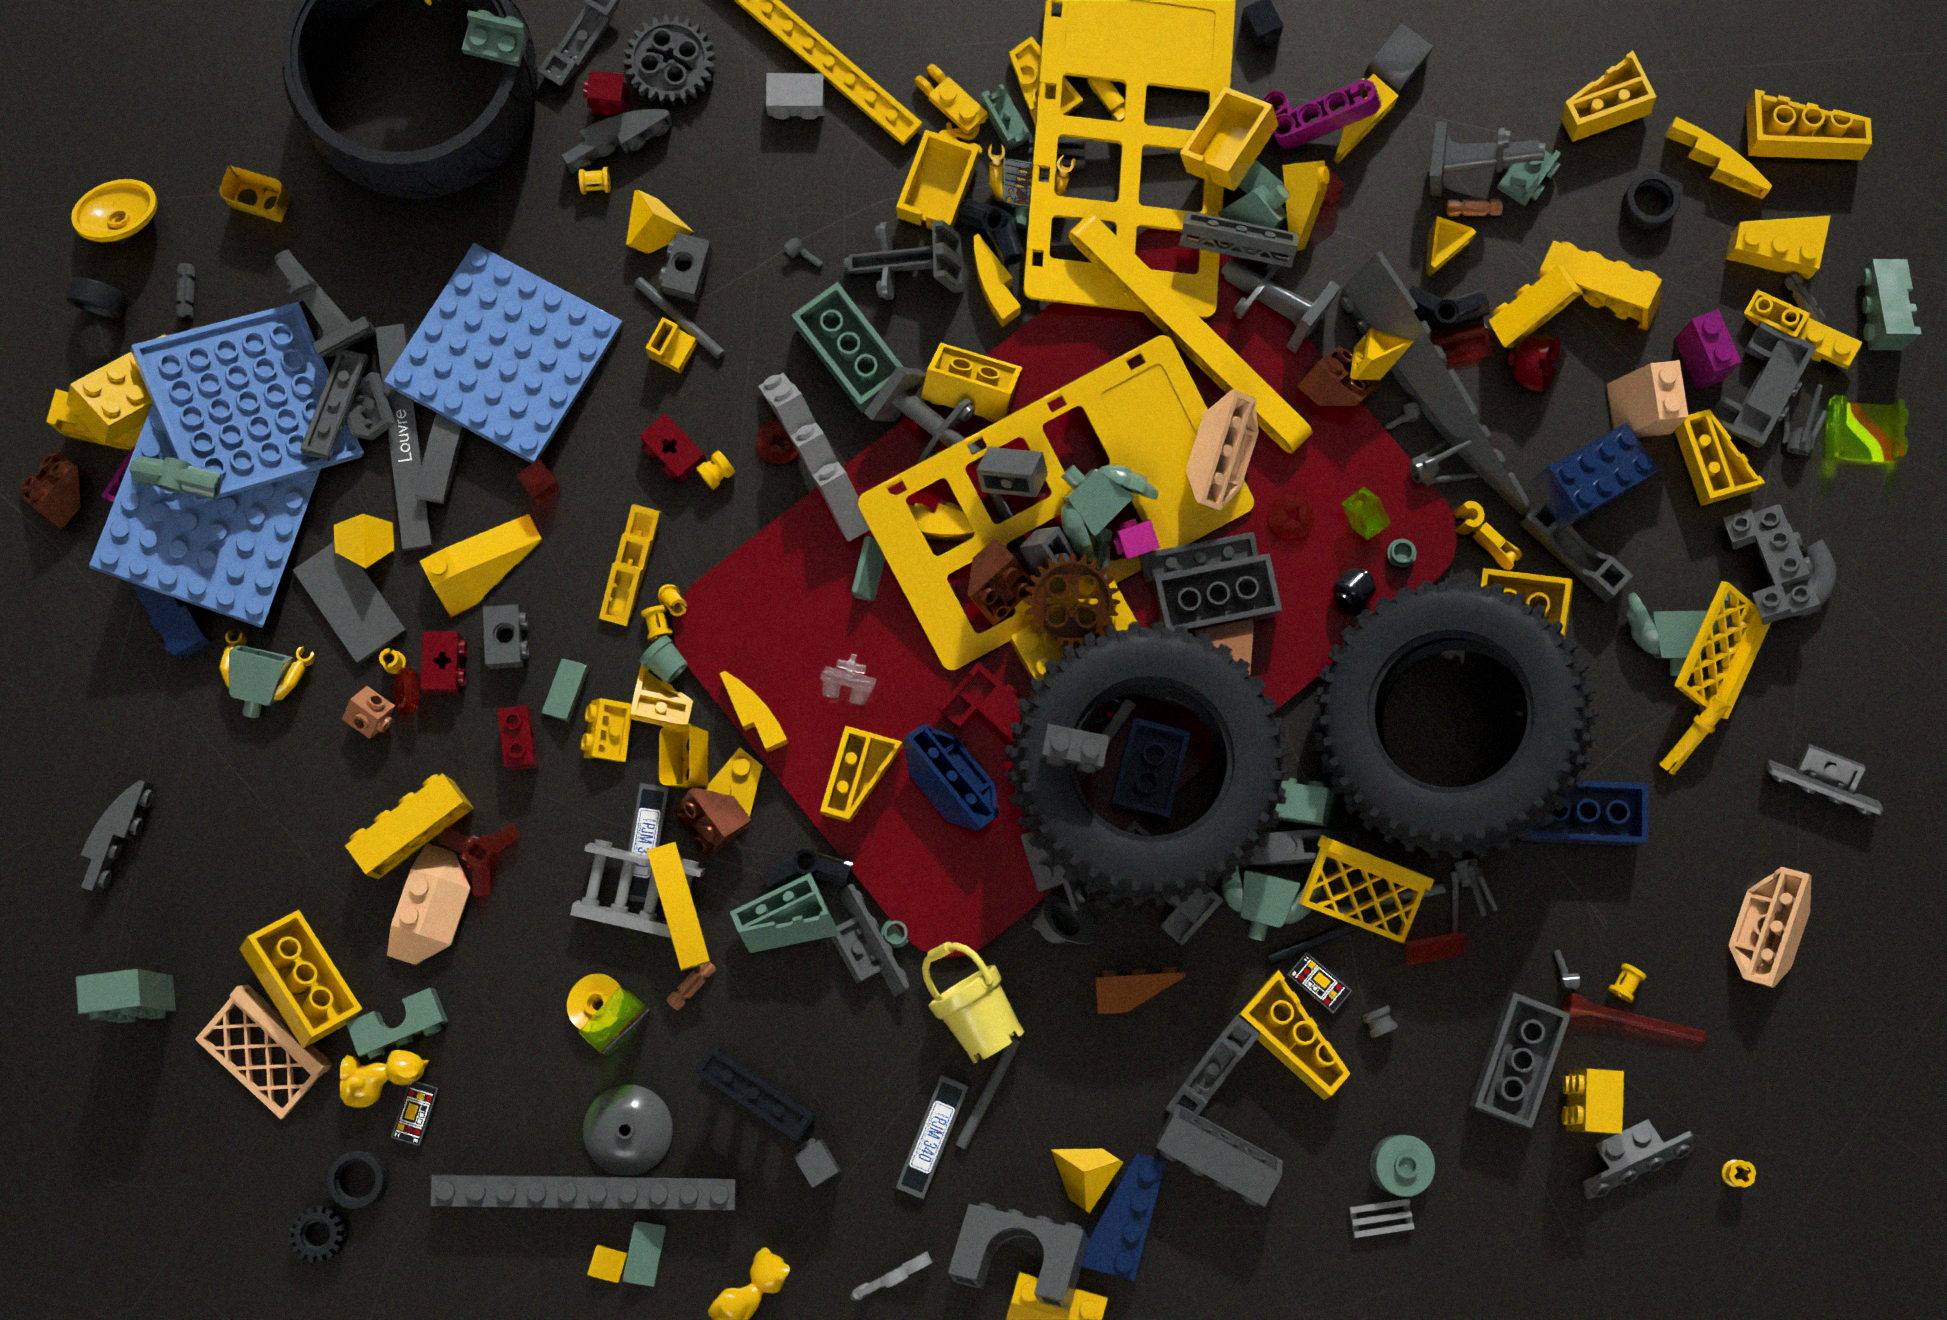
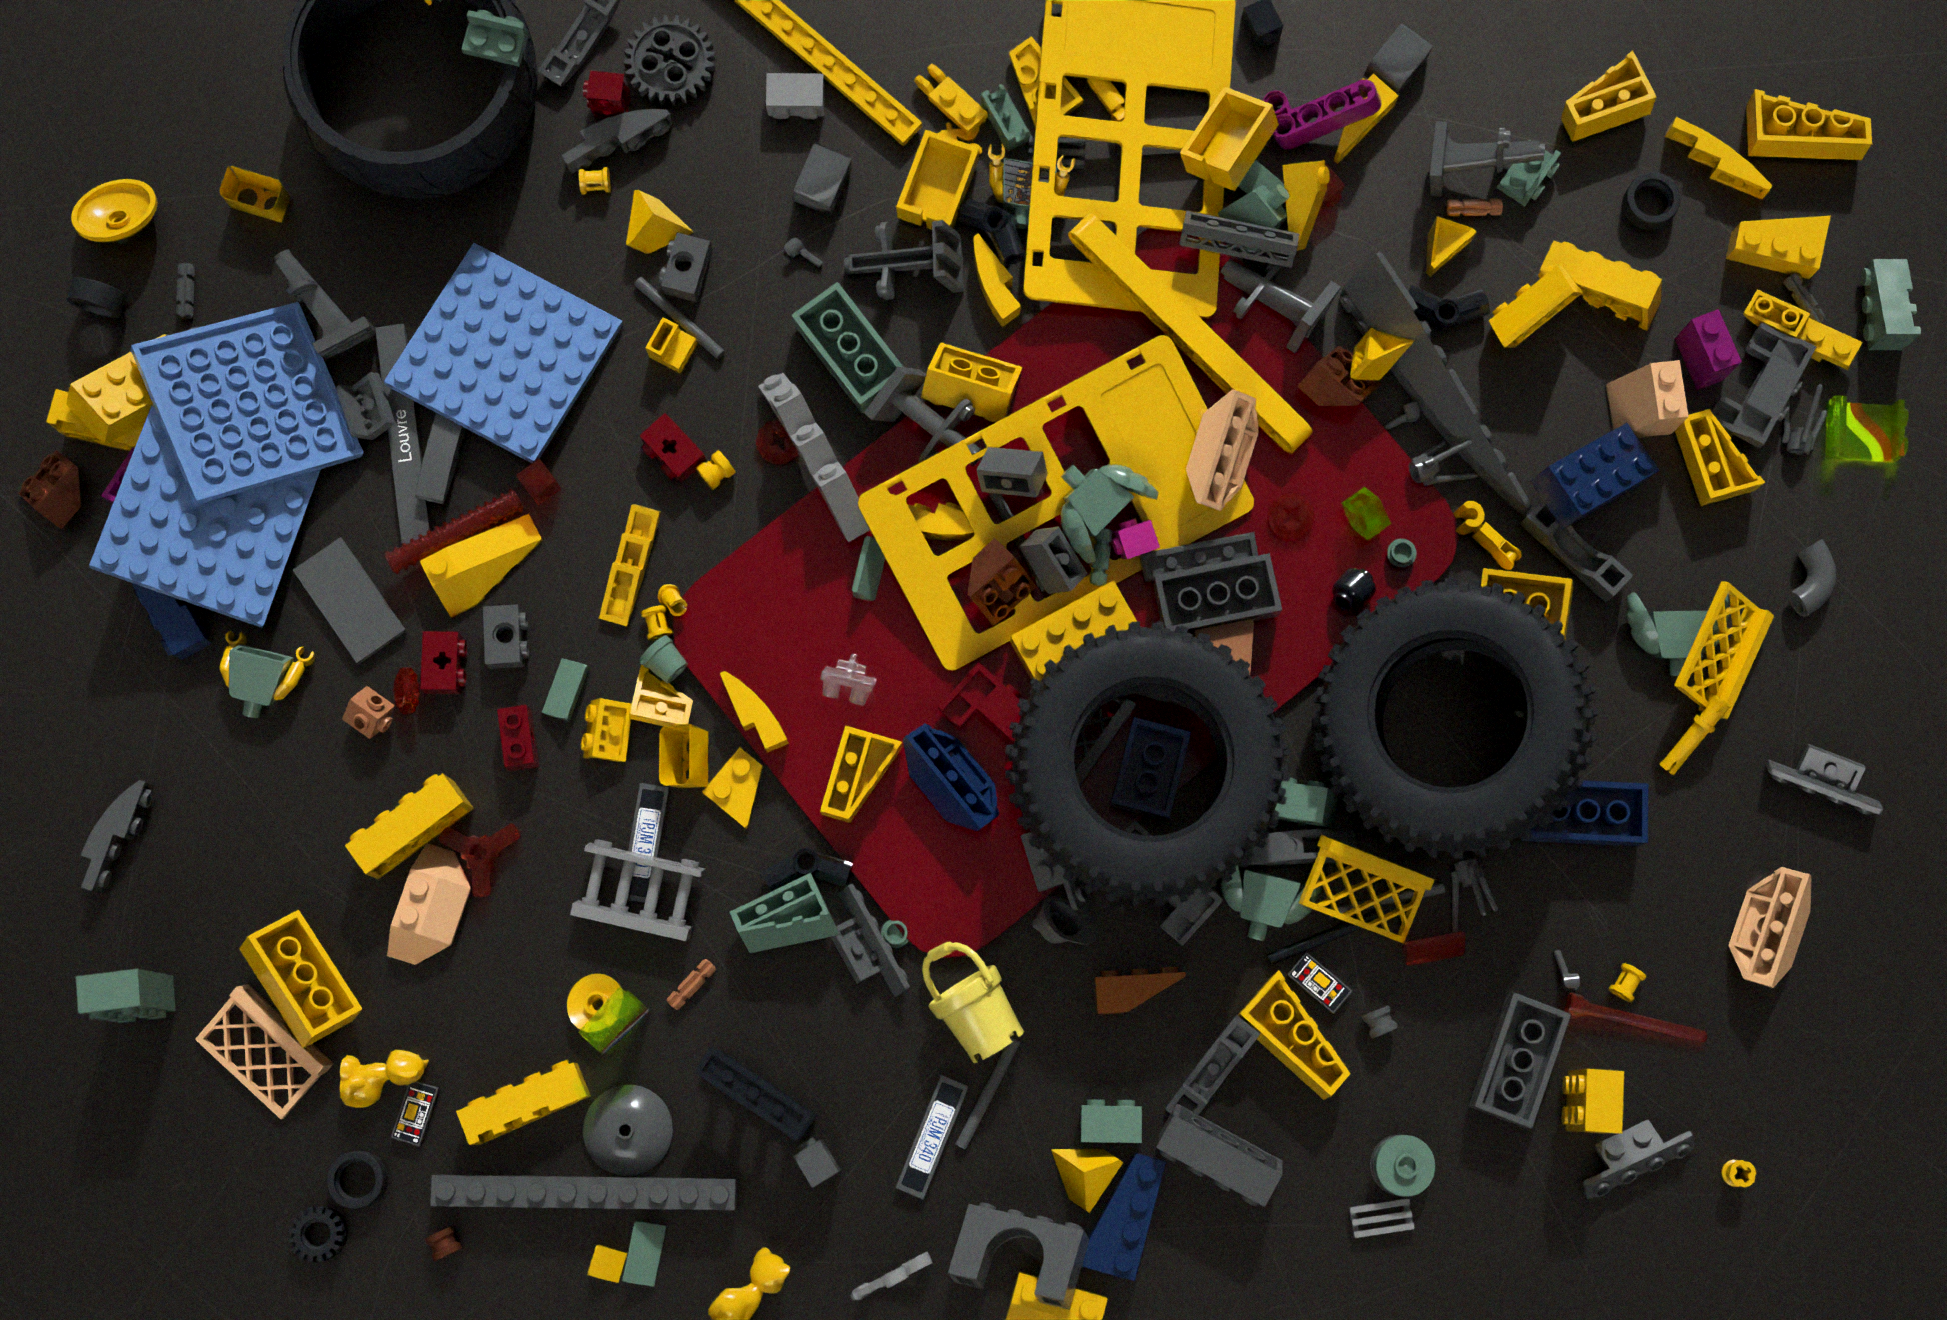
sand green piece [129,456,223,500] -> none
dark grey tile [300,347,369,461] -> none
yellow slope [334,514,394,569] -> none
sand green arch [346,988,448,1060] -> none
yellow pin [379,648,406,674] -> none
yellow slope [646,842,710,971] -> none
copper slope [673,787,751,859] -> none
reddish brown gear [1023,553,1120,648] -> none
dark grey brick [1041,724,1109,773] -> none
clear red slope [1431,323,1492,365] -> none
dark red cylinder [1509,334,1560,392] -> none
dark grey bracket [1723,504,1821,625] -> none
none -> clear red piece [385,489,523,575]
none -> copper wheel [424,1226,462,1262]
none -> yellow wedge [456,1060,591,1145]
none -> dark grey piece [792,142,852,216]
none -> sand green brick [1080,1099,1142,1143]

